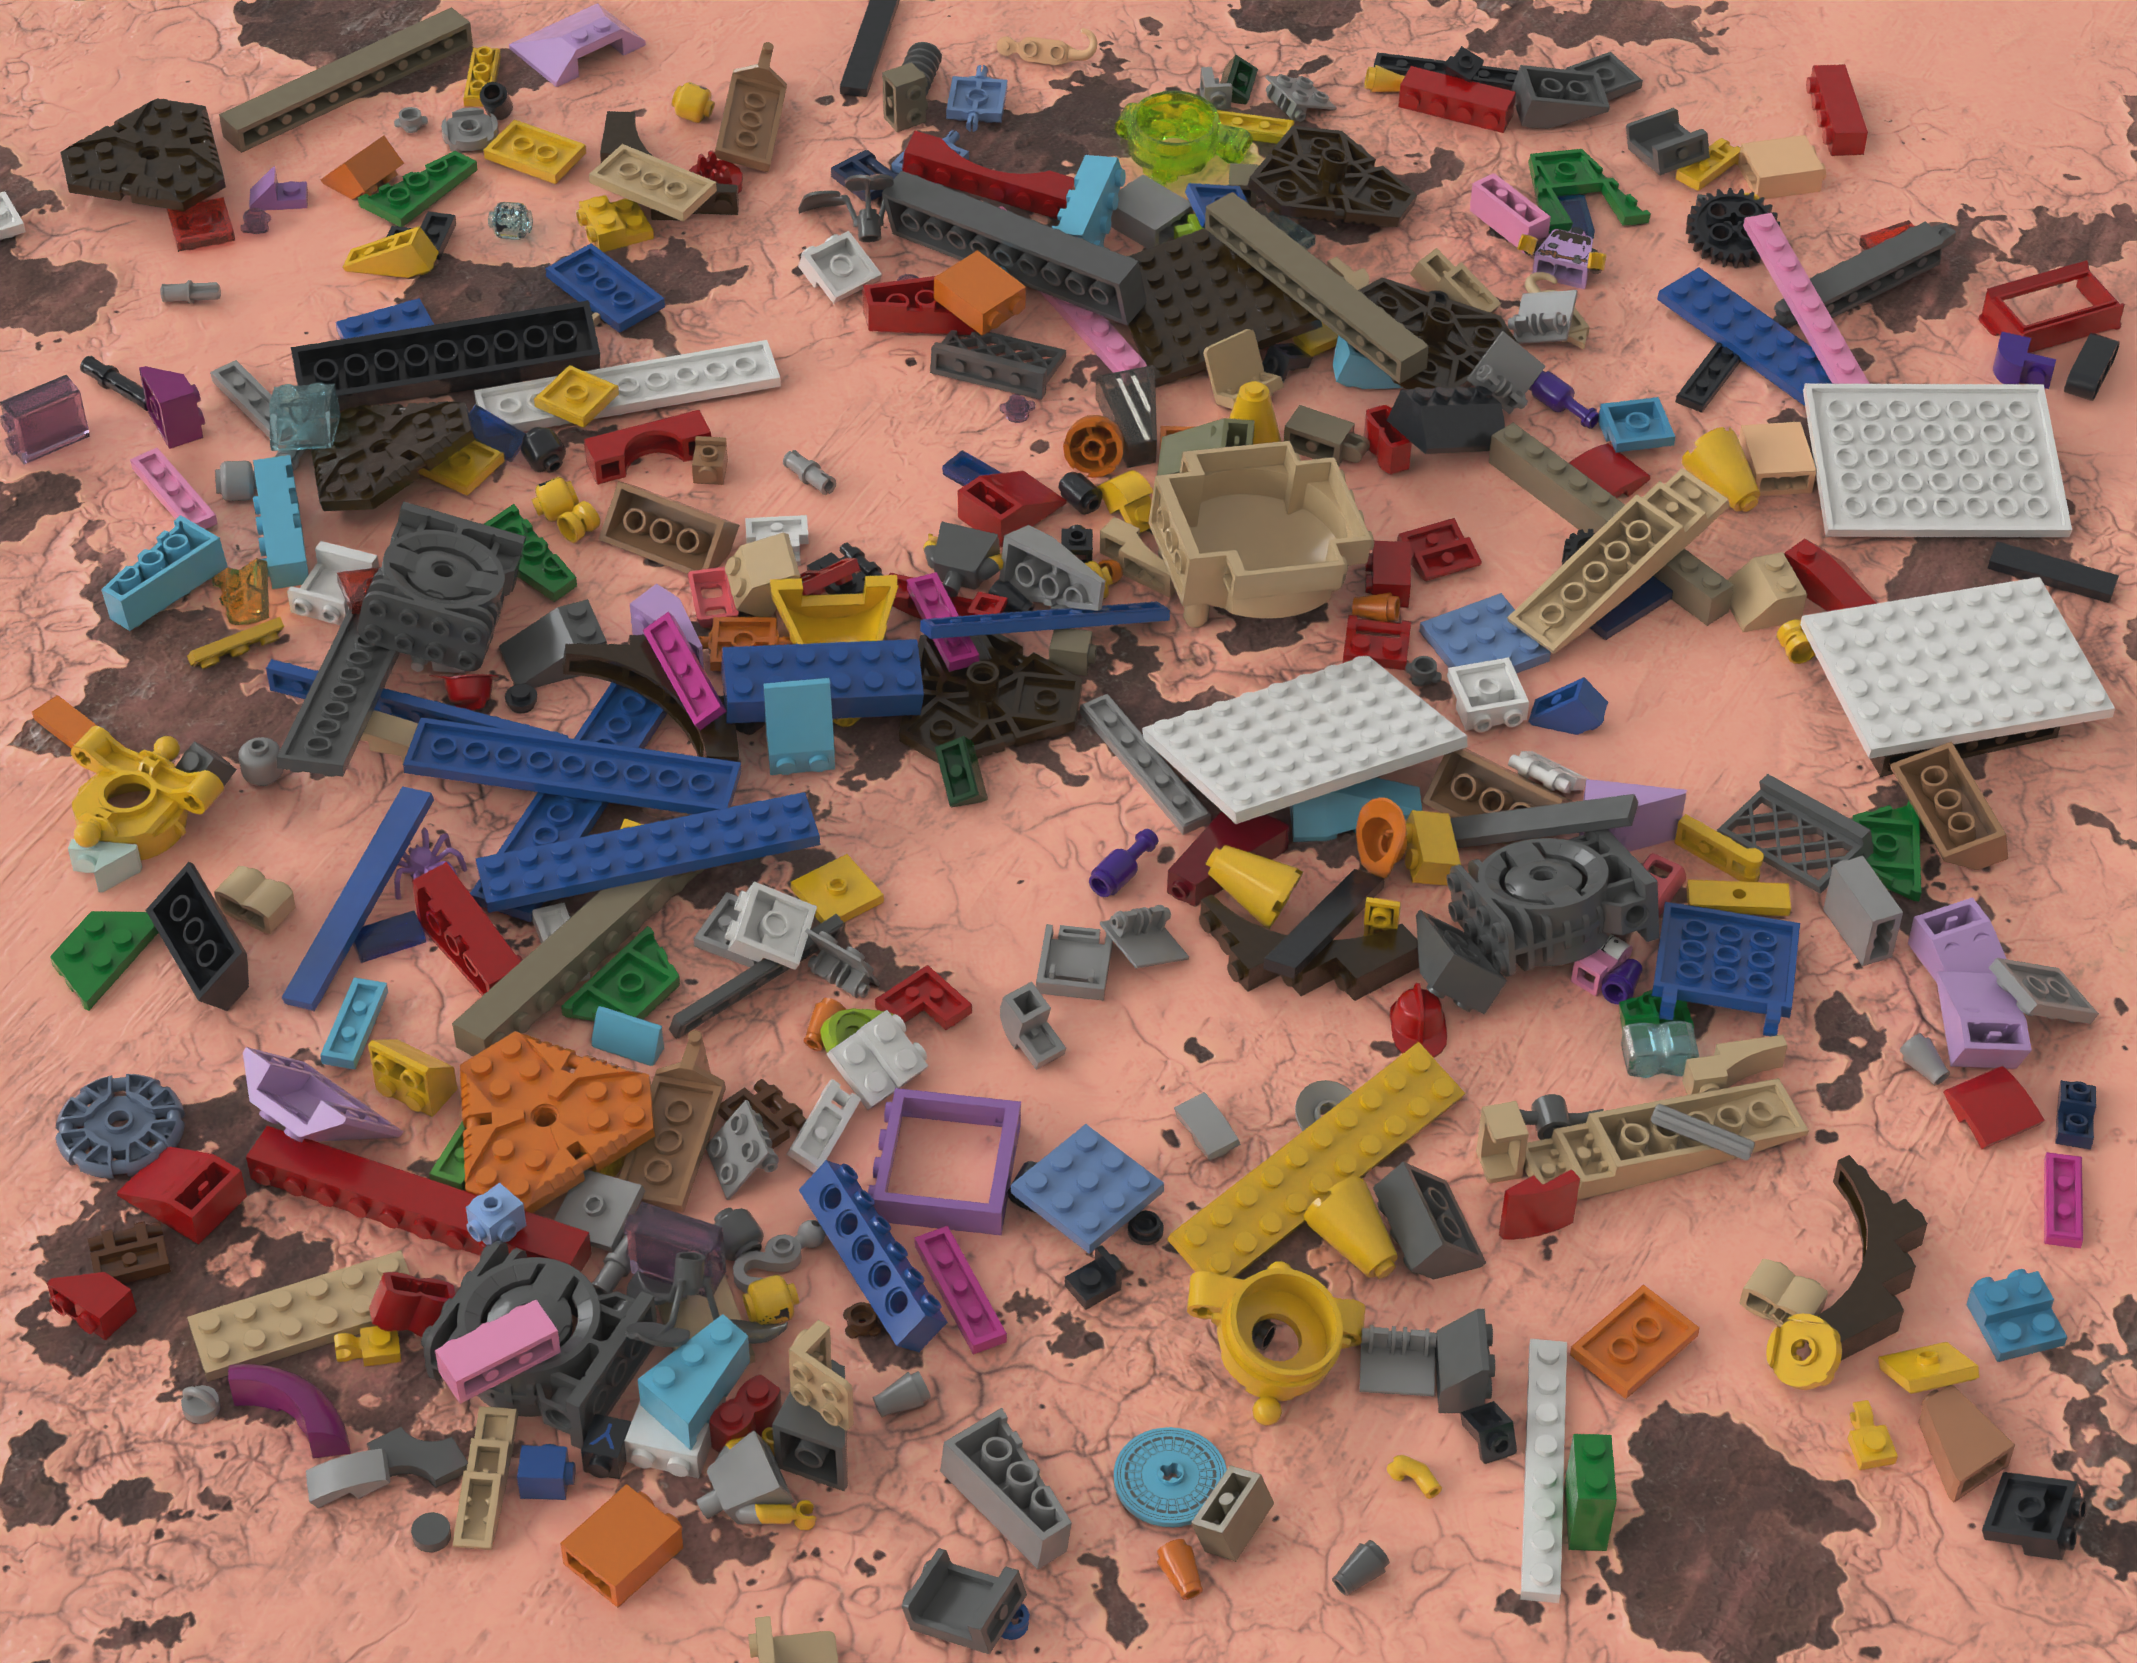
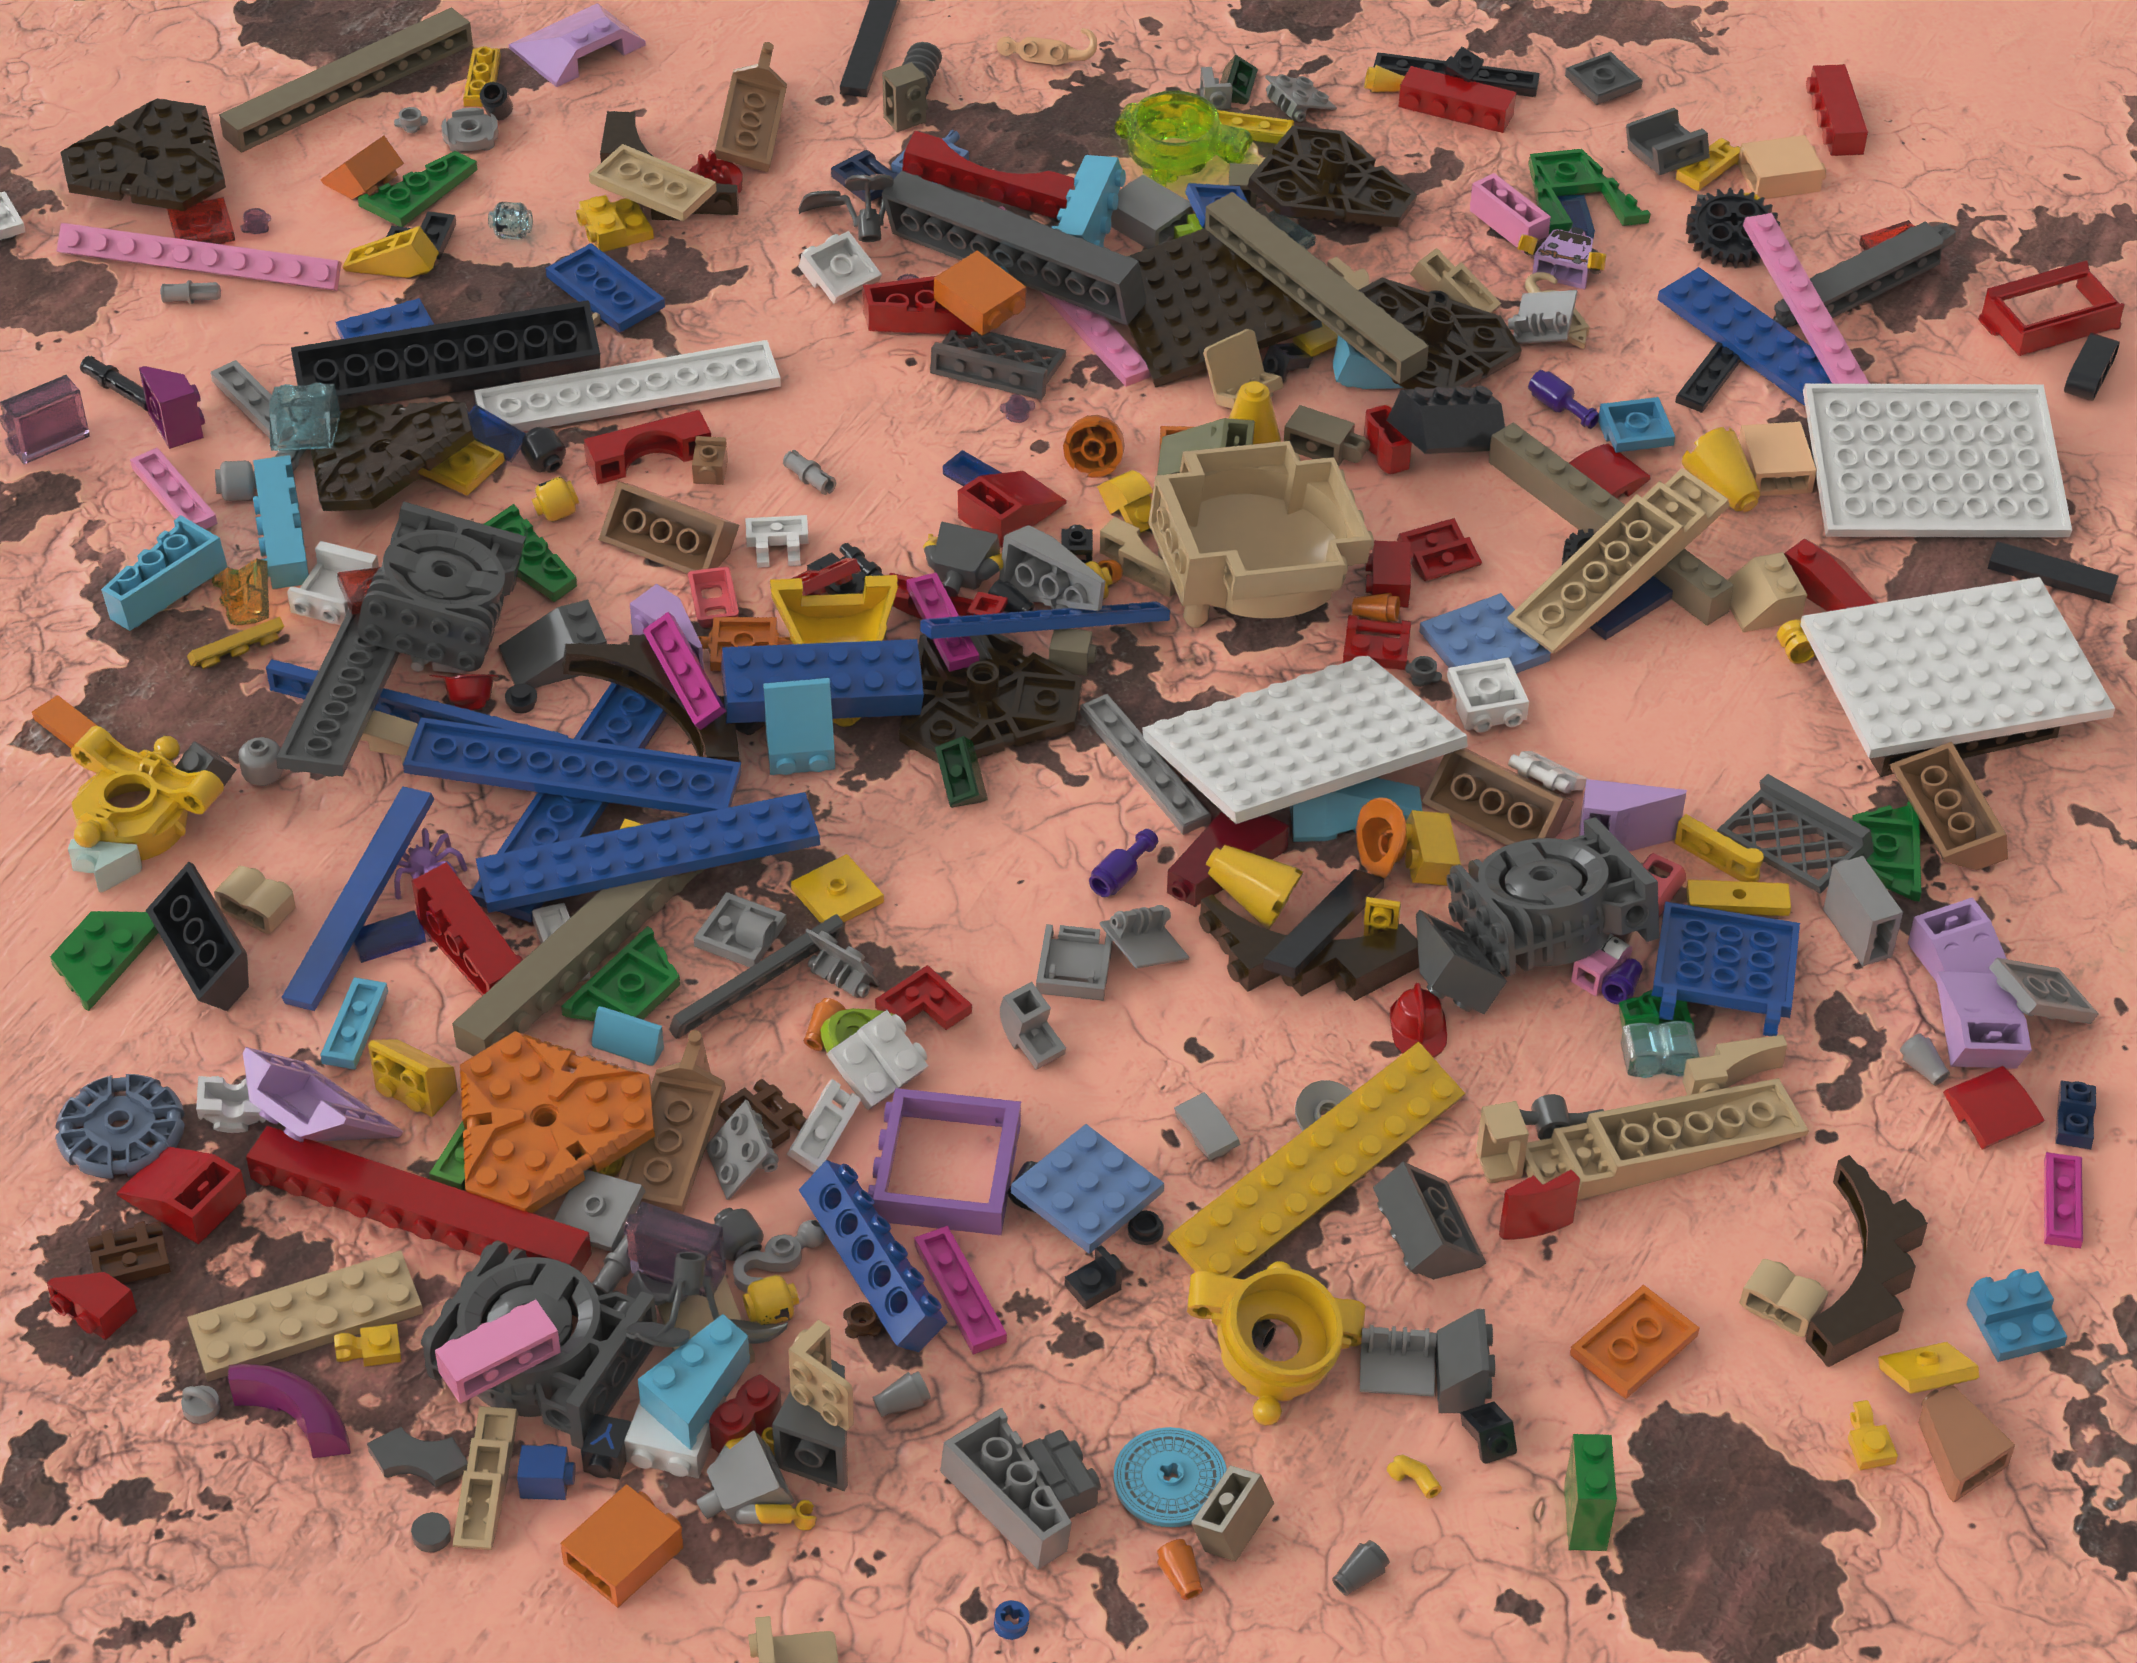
medium lavender slope [249,166,308,211] -> none
light grey slope [306,1449,390,1508] -> none
red brick [369,1272,456,1337] -> none
light blue brick [466,1183,527,1245] -> none
yellow plate [483,119,586,184] -> none
yellow plate [534,365,619,428] -> none
yellow wheel [557,501,601,543] -> none
yellow head [671,82,715,123] -> none
tan slope [725,533,800,617] -> none
white plate [725,881,817,970] -> none
dark grey panel [902,1548,1027,1655] -> none
medium blue plate [946,65,1008,132] -> none
black brick [1058,472,1103,515] -> none
clear smoke slope [1095,365,1157,468] -> none
yellow cone [1303,1176,1398,1279] -> none
dark grey tile [1450,794,1639,848] -> none
light grey hinge [1466,331,1546,414] -> none
dark grey slope [1511,65,1610,129] -> none
white plate [1520,1339,1567,1603] -> none
blue slope [1529,677,1608,735] -> none
light grey axle [1651,1104,1755,1161] -> none
yellow plate [1766,1313,1842,1390] -> none
black plate [1982,1472,2087,1560] -> none
dark purple brick [1993,332,2056,389] -> none
none -> bright pink plate [57,223,342,291]
none -> white cylinder [196,1076,266,1133]
none -> dark grey brick [1023,1430,1101,1519]

